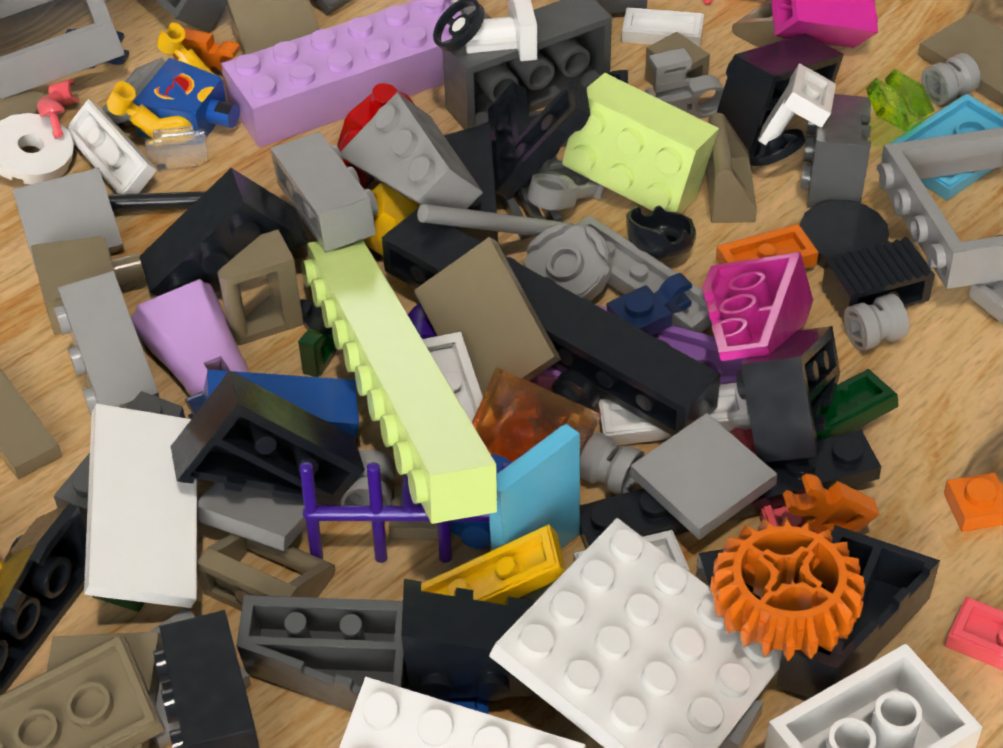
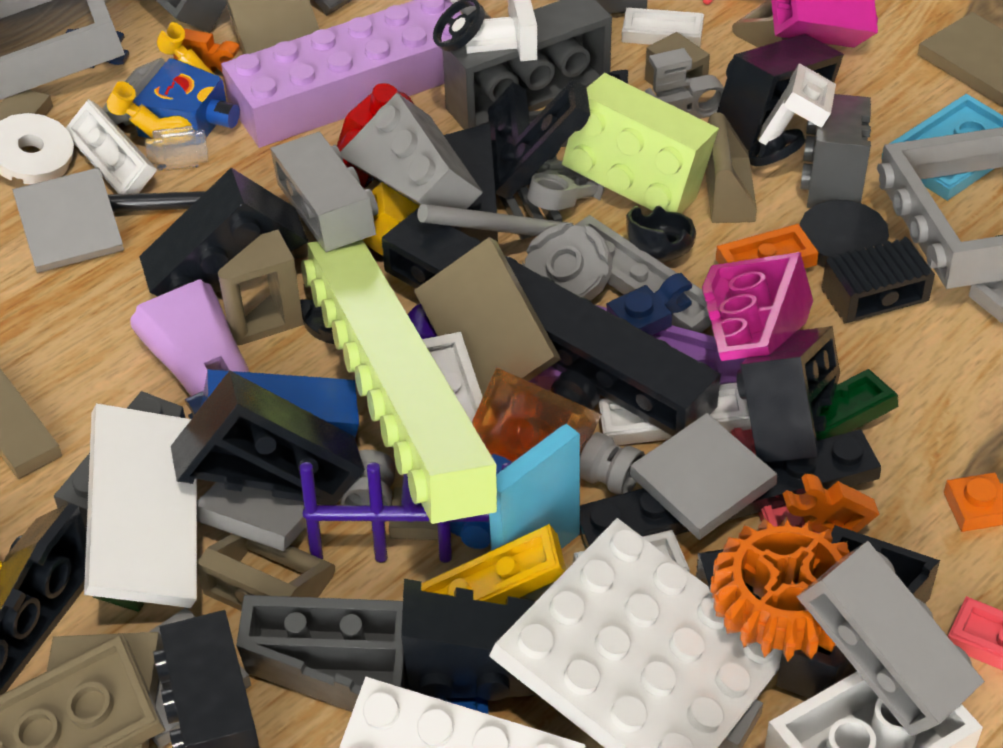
dark tan torso [31,236,145,335] -> none
coral piece [36,79,79,138] -> none
light grey wedge [54,271,159,415] -> none
dark green tile [298,328,337,377] -> none
light grey wheel [844,294,909,351] -> none
clear neon green tile [866,69,935,131] -> none
light grey wheel [921,53,981,106] -> none
none -> light grey brick [797,541,985,736]

